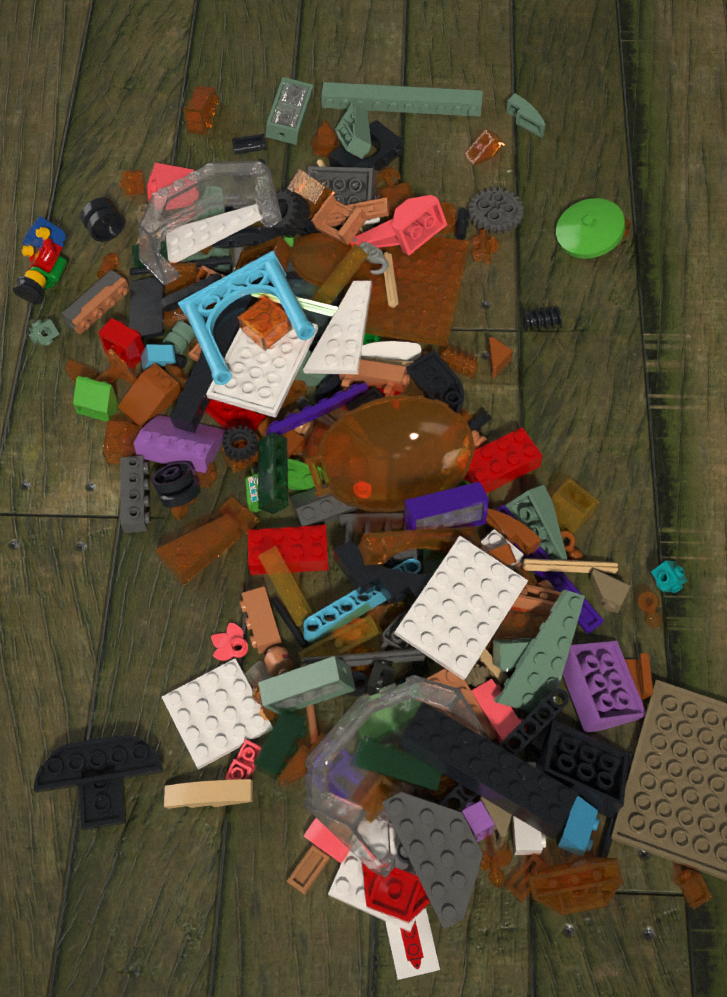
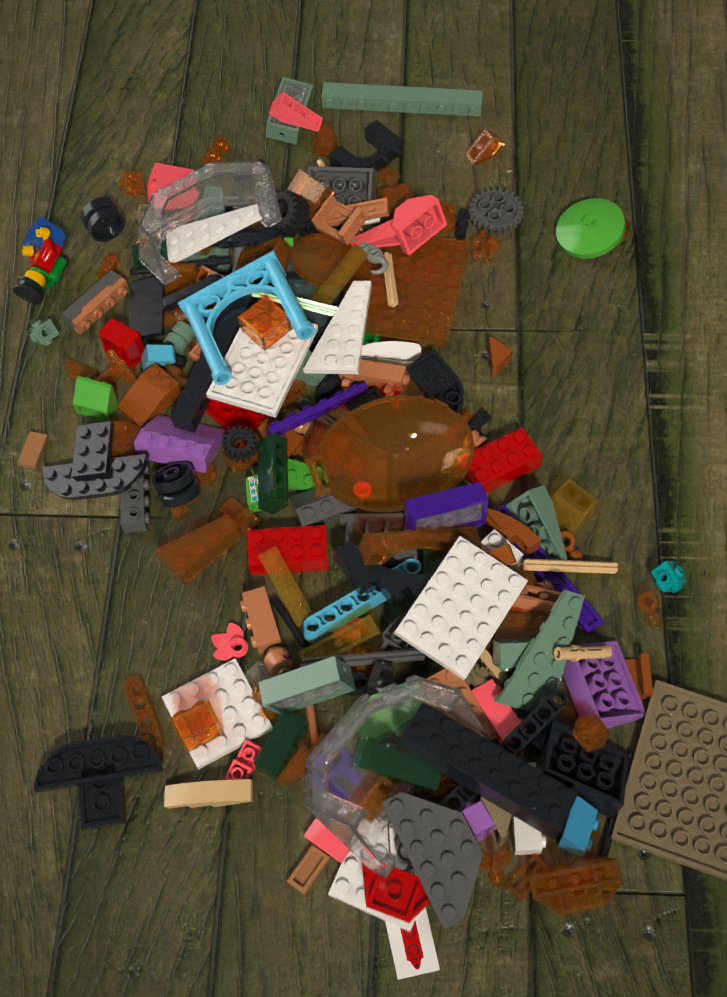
clear orange wedge [183,86,219,135] -> none
black tile [232,134,267,154] -> none
sand green wedge [335,103,371,159] -> none
clear orange tile [366,601,405,626] -> none
clear orange piece [441,345,479,379] -> none
sand green slope [506,93,546,138] -> none
black piece [523,306,562,332] -> none
dark tan slope [589,569,631,613] -> none
clear orange bracket [673,870,712,909] -> none
none -> medium nougat tile [17,431,49,469]
none -> plate [43,421,149,500]
none -> clear orange beam [124,677,164,752]
none -> clear orange brick [169,699,224,753]
none -> clear orange hinge [201,134,229,169]
none -> coral slope [269,91,323,132]
none -> tan pin [554,645,612,662]
none -> clear orange brick [572,713,610,752]

